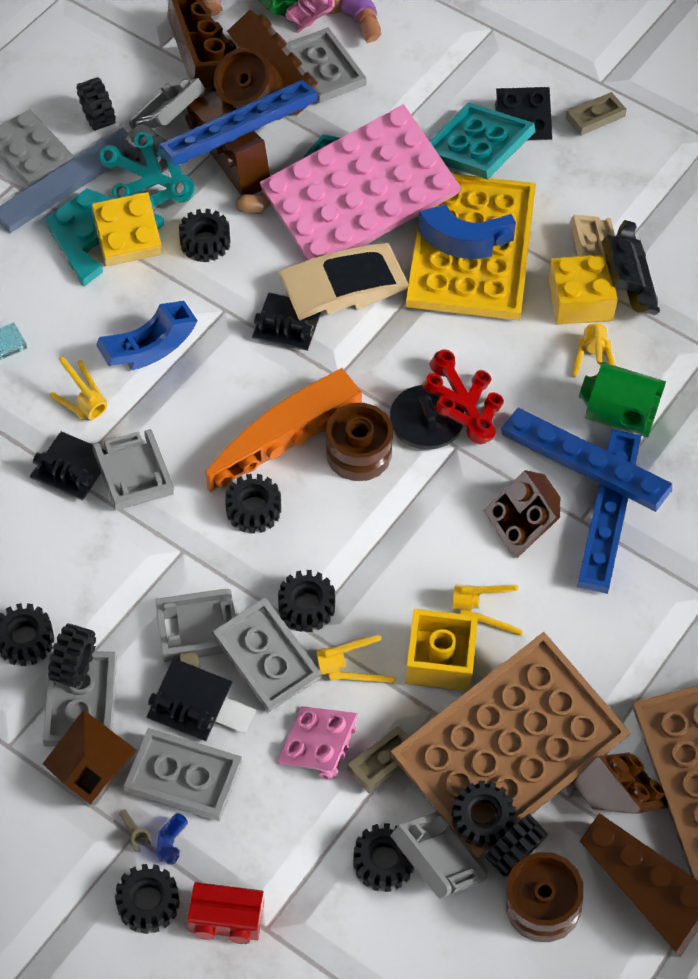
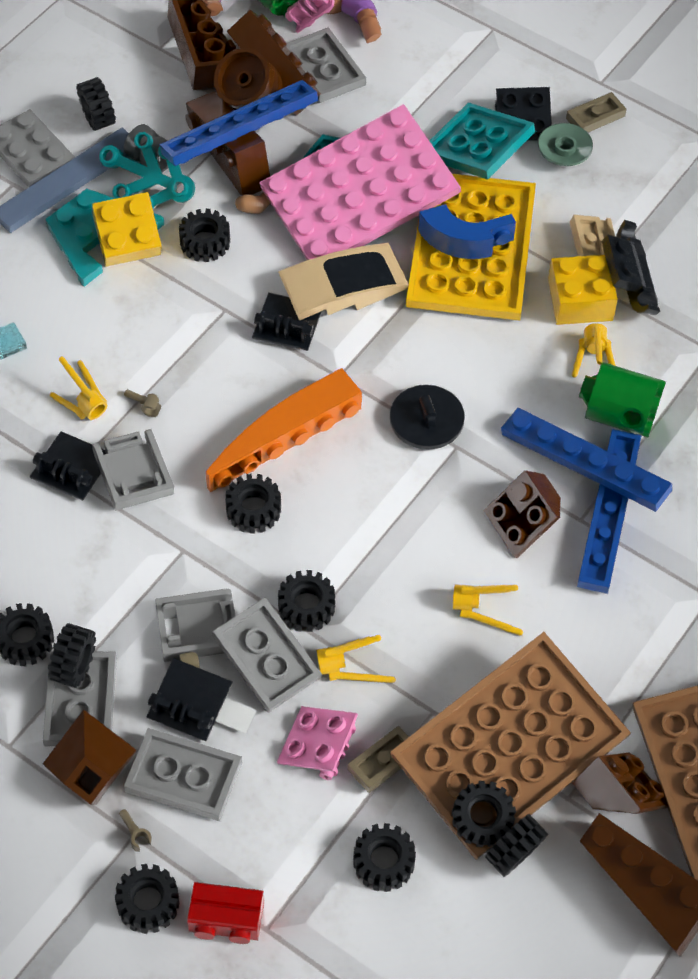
blue arch [96,301,198,370] -> none
light grey container [129,78,205,129] -> none
clear blue arm [156,813,188,865] -> none
reddish brown wheel [326,403,393,481] -> none
light grey container [390,812,489,898] -> none
yellow brick [405,609,478,691] -> none
red plant [423,349,504,445] -> none
reddish brown wheel [506,852,583,942] -> none
none -> dark tan hand [124,389,161,417]
none -> sand green dish [538,123,593,166]

